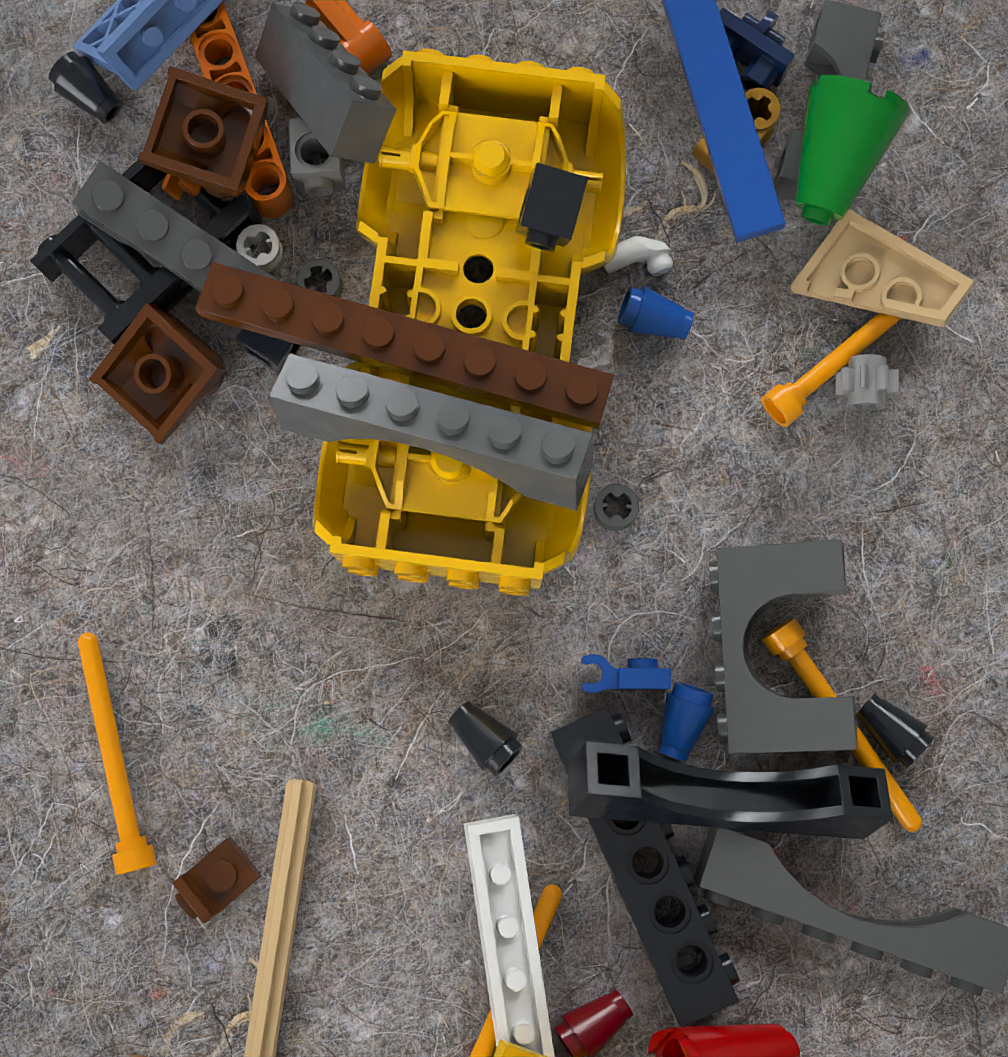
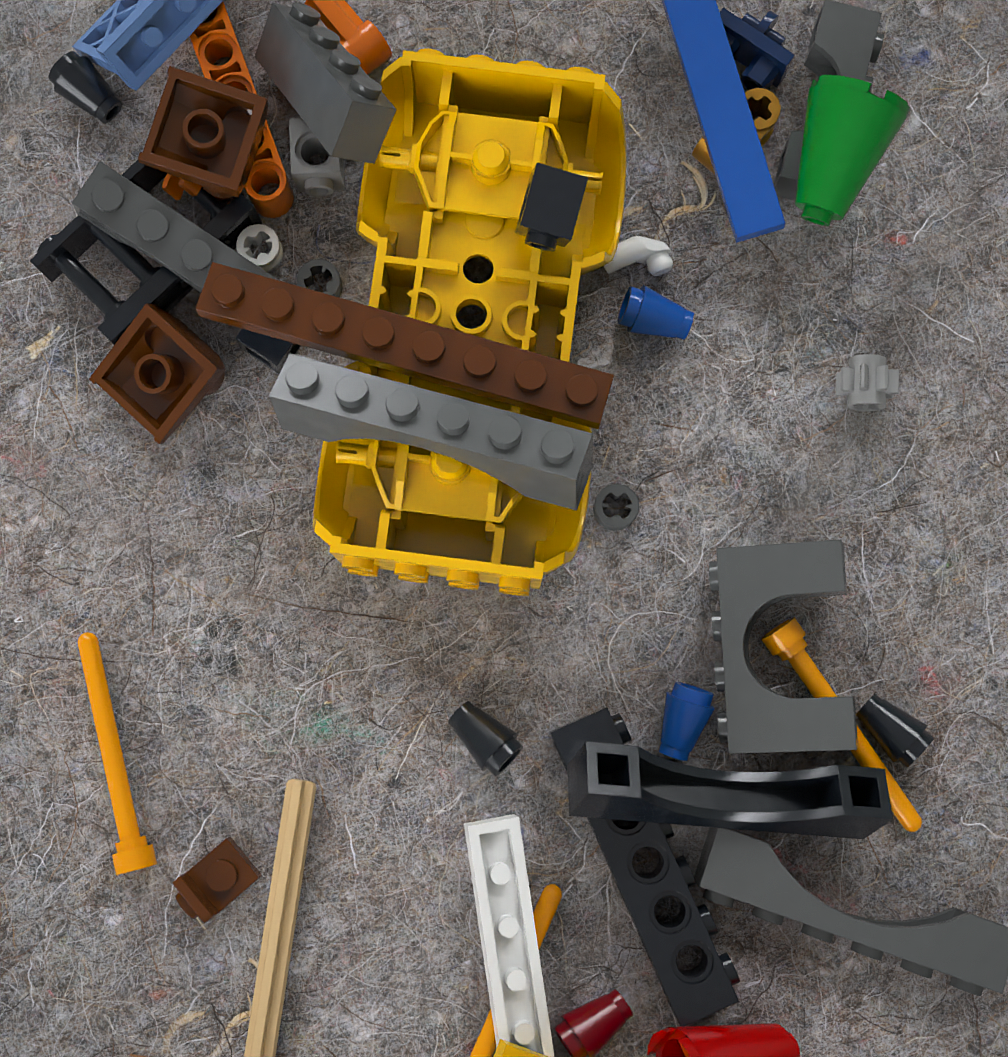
blue plate [581,654,671,693] -> none
light orange piece [761,313,902,427] -> none
tan wing [790,209,974,328] -> none

